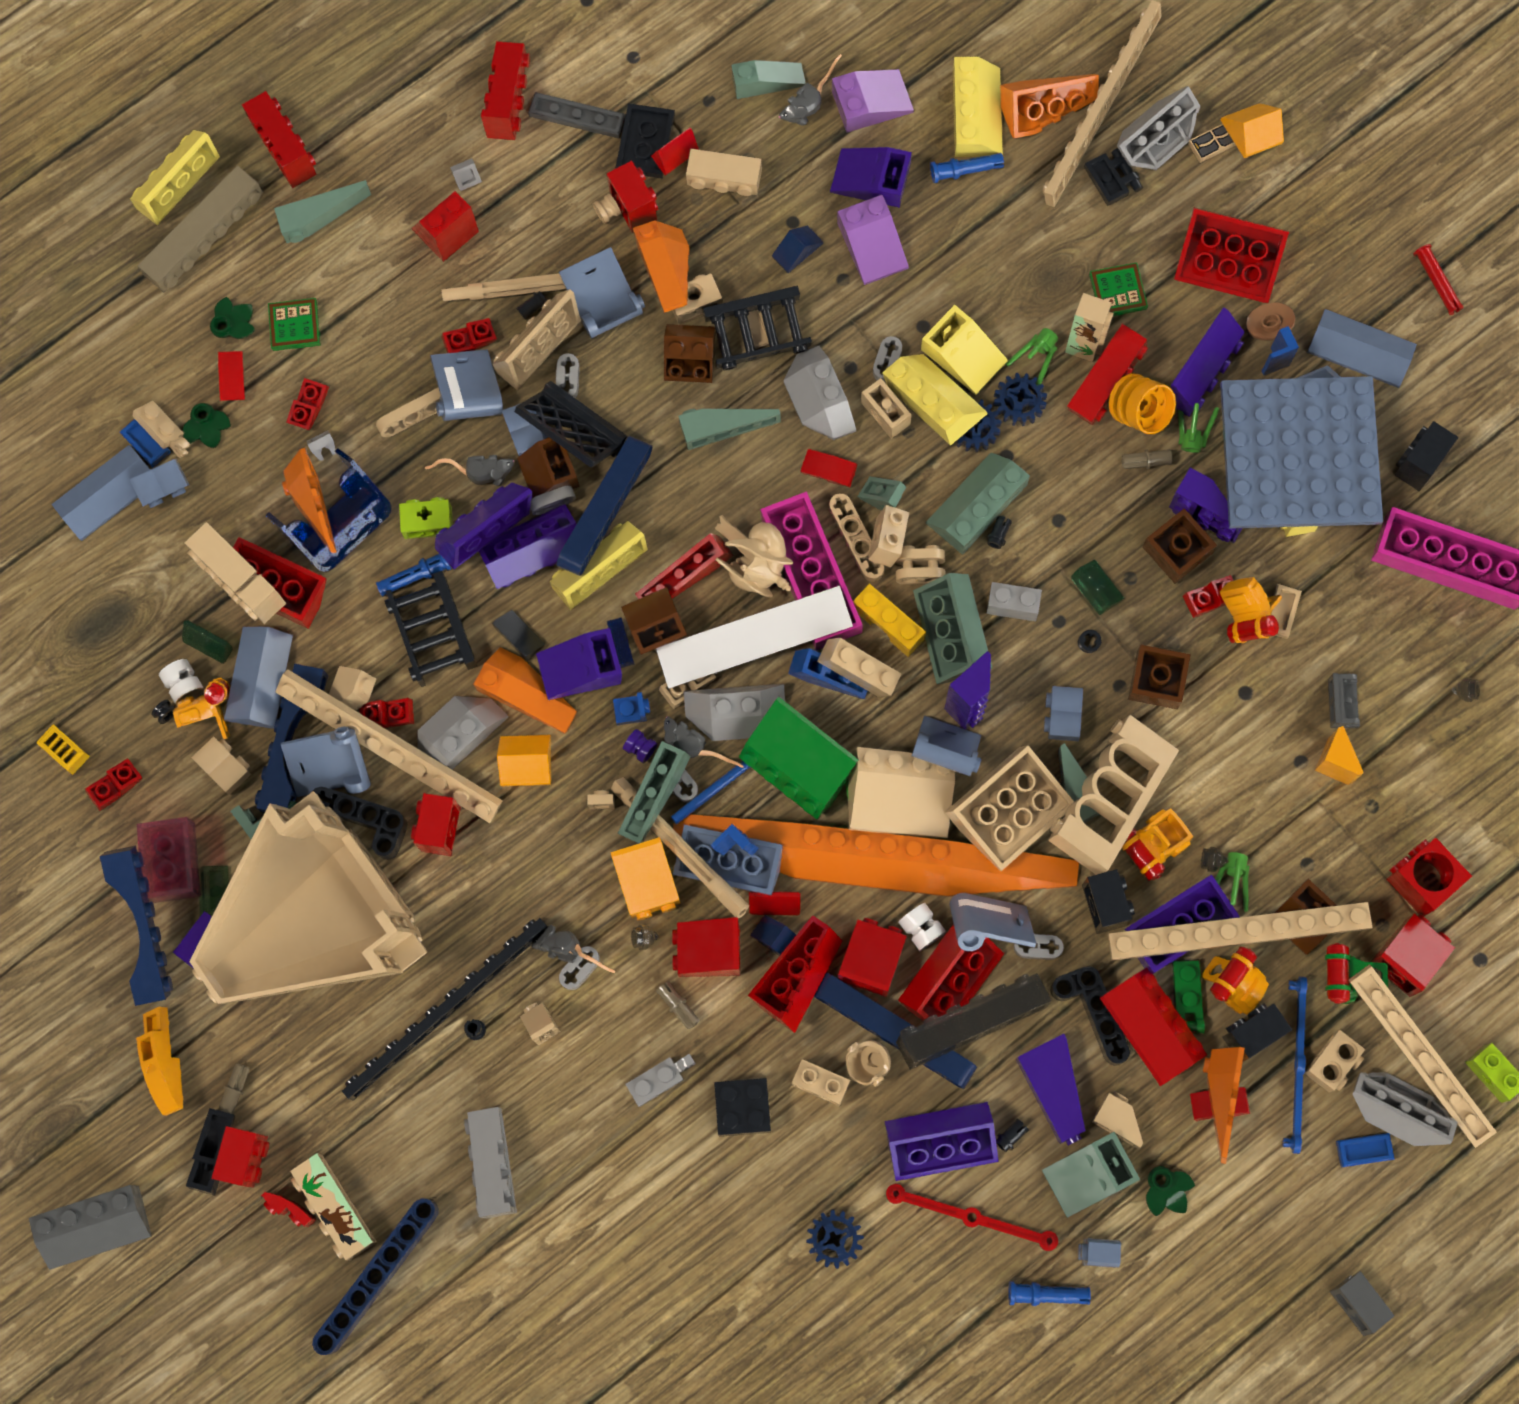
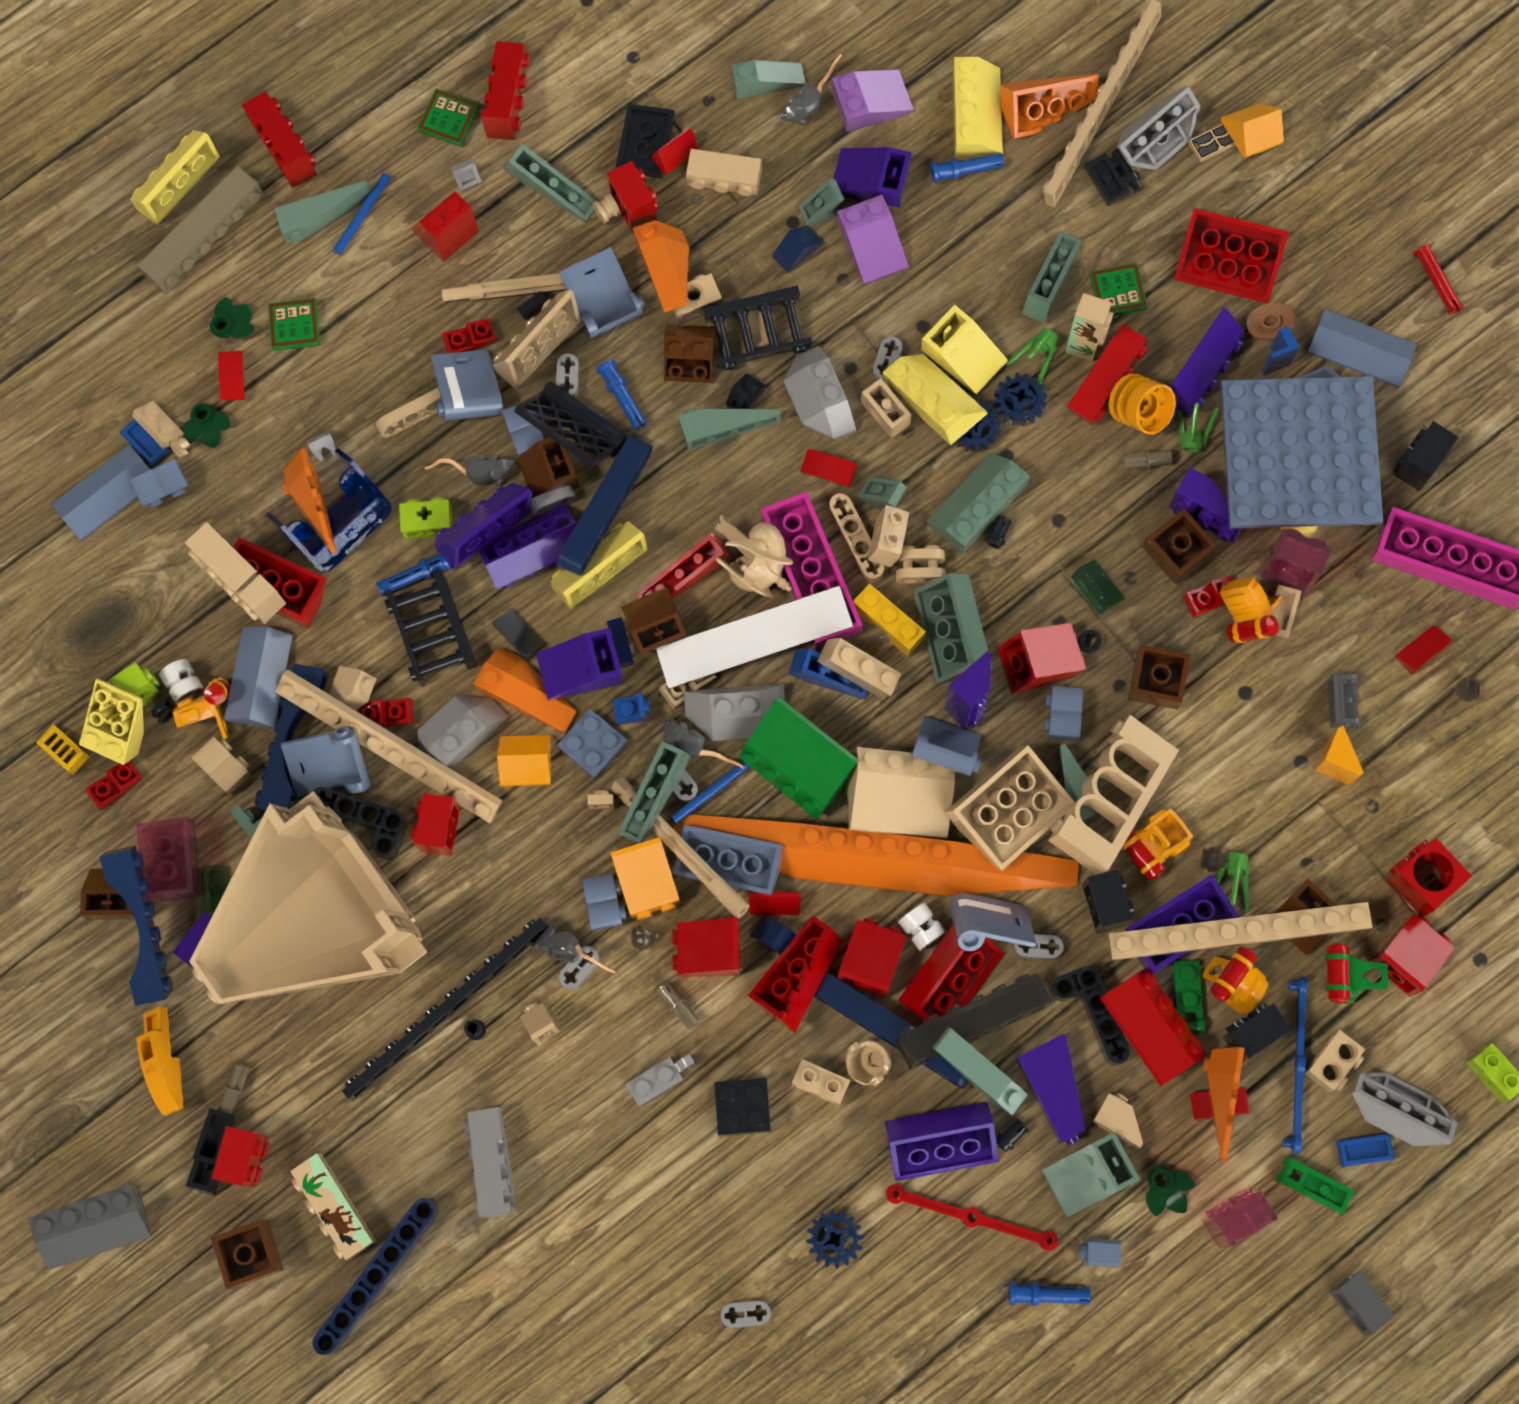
clear green slope [182,620,233,664] -> none
red slope [261,1192,317,1227] -> none
red slope [286,378,329,431] -> none
dark grey tile [528,92,626,139] -> none
dark purple wheel [623,729,658,764] -> none
blue panel [710,824,759,856] -> none
light grey brick [986,582,1042,622] -> none
tan plate [1348,964,1497,1148] -> none
none -> light yellow slope [79,678,144,765]
none -> reddish brown slope [80,869,135,920]
none -> lime brick [110,662,162,706]
none -> reddish brown brick [211,1219,284,1289]
none -> blue bar [333,173,391,255]
none -> tile [417,88,480,148]
none -> sand green slope [504,144,596,222]
none -> sand blue plate [557,709,628,779]
none -> sand blue brick [582,873,627,931]
none -> blue pin [596,359,648,431]
none -> light grey beam [720,1301,771,1328]
none -> black bracket [726,373,766,409]
none -> sand green slope [798,179,844,226]
none -> sand green slope [932,1027,1028,1115]
none -> slope [997,623,1086,695]
none -> sand green slope [1022,231,1082,323]
none -> clear pink brick [1202,1189,1278,1248]
none -> clear pink brick [1260,529,1332,595]
none -> green plate [1274,1156,1354,1215]
none -> red slope [1395,625,1453,675]

